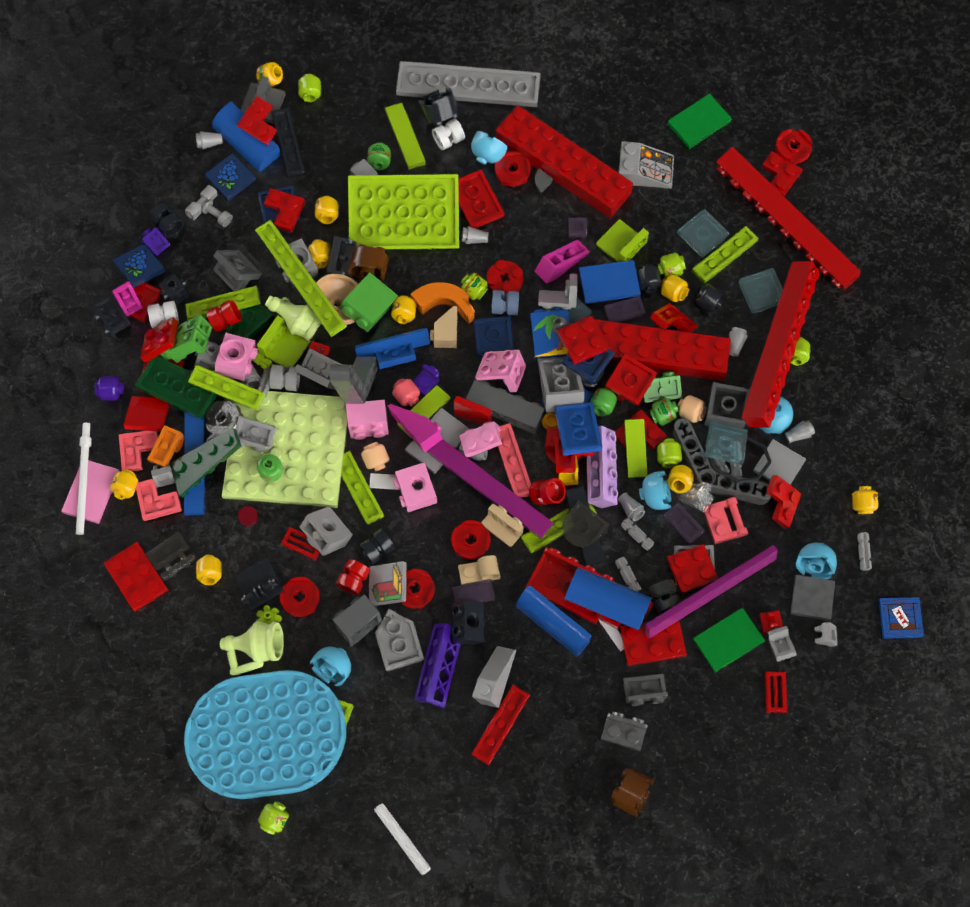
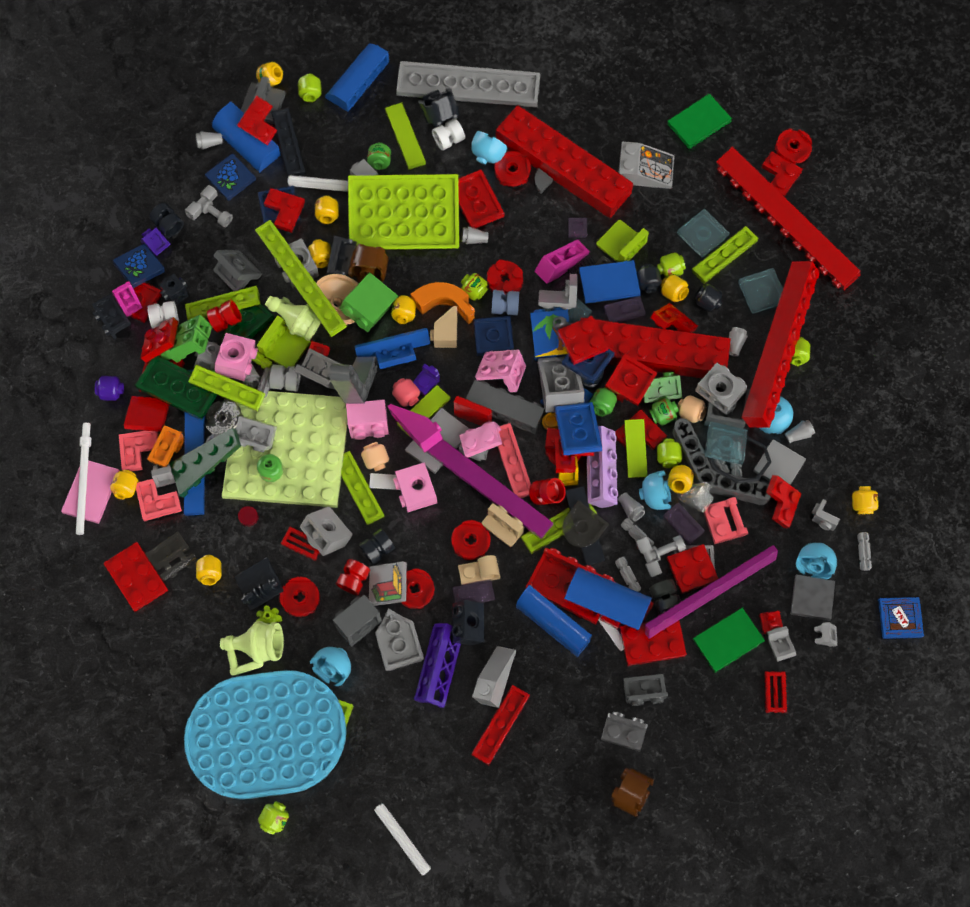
none -> white axle [288,175,348,192]
none -> blue brick [325,44,389,112]
none -> light grey bar [635,535,686,577]
none -> light grey brick [696,363,747,415]
none -> light grey bracket [812,499,840,531]

